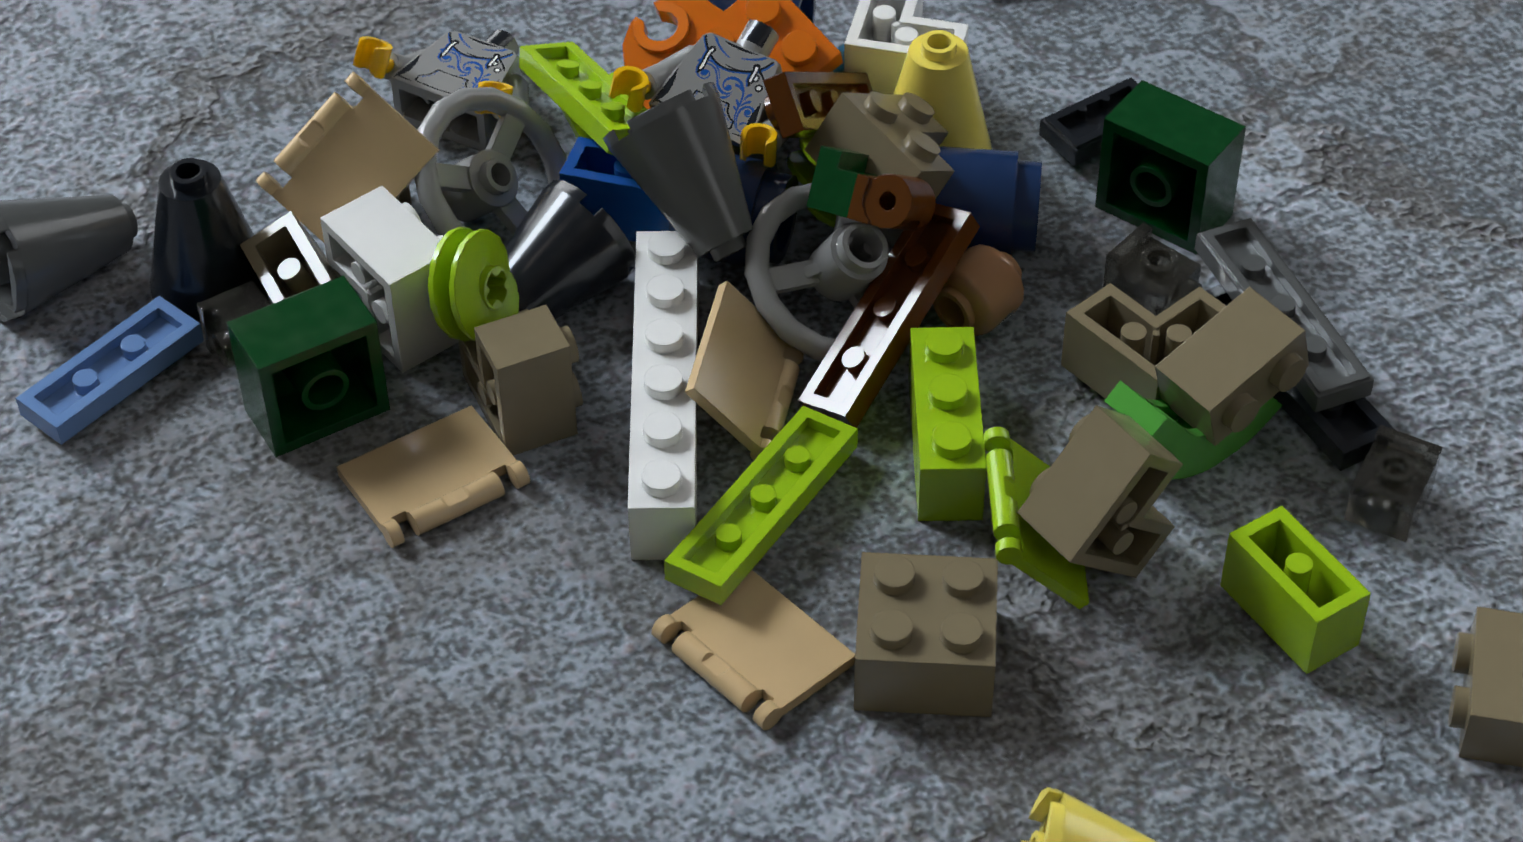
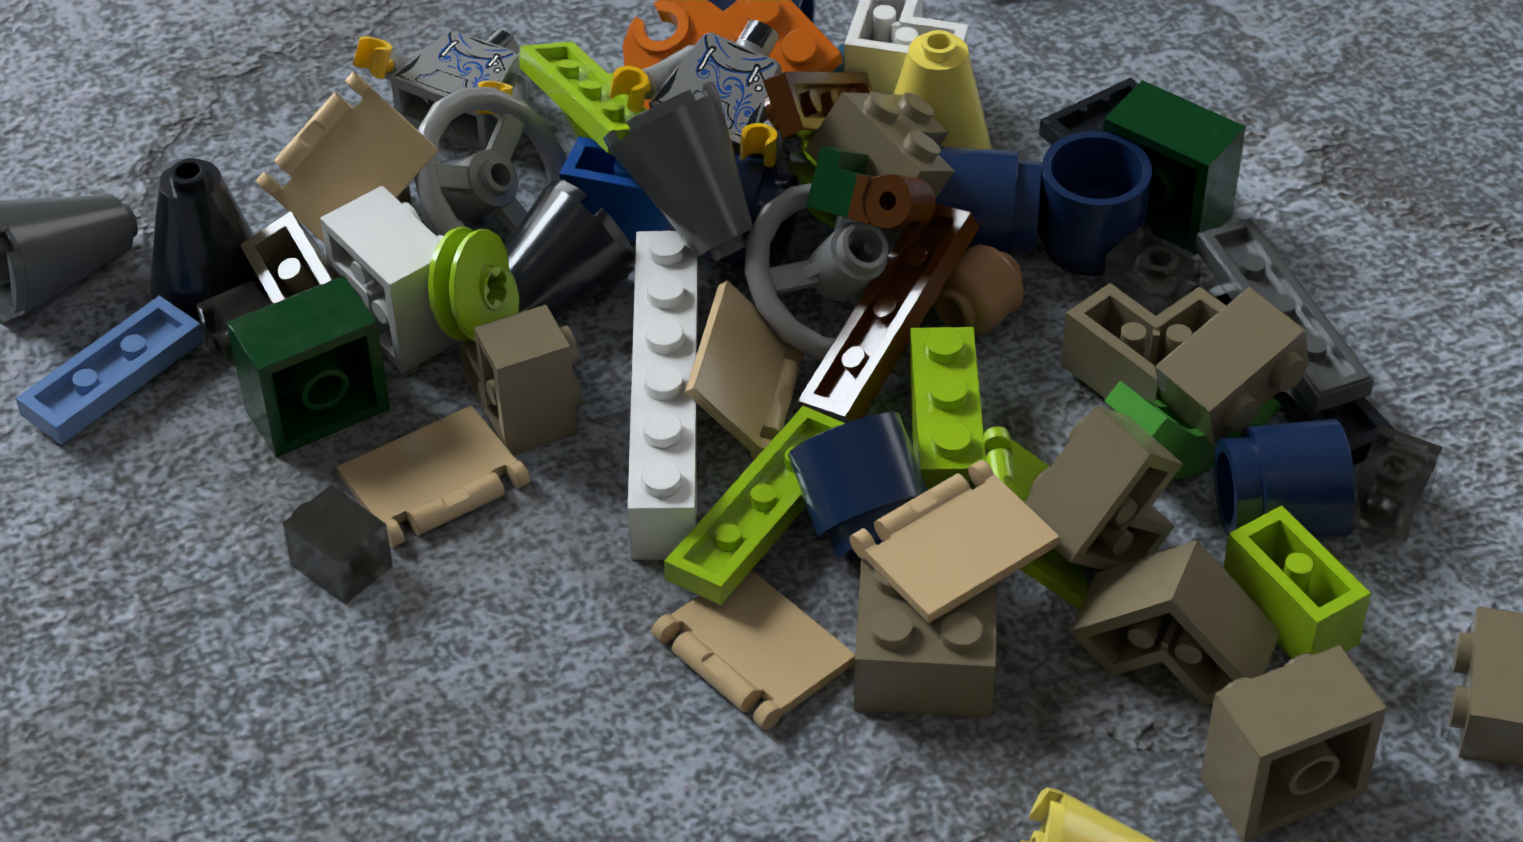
none -> clear smoke brick [282,485,393,605]
none -> dark blue piece [788,412,928,561]
none -> tan piece [849,460,1060,624]
none -> dark blue piece [1037,131,1152,276]
none -> dark tan brick [1069,540,1281,707]
none -> dark tan brick [1200,645,1387,842]
none -> dark blue piece [1214,419,1356,539]

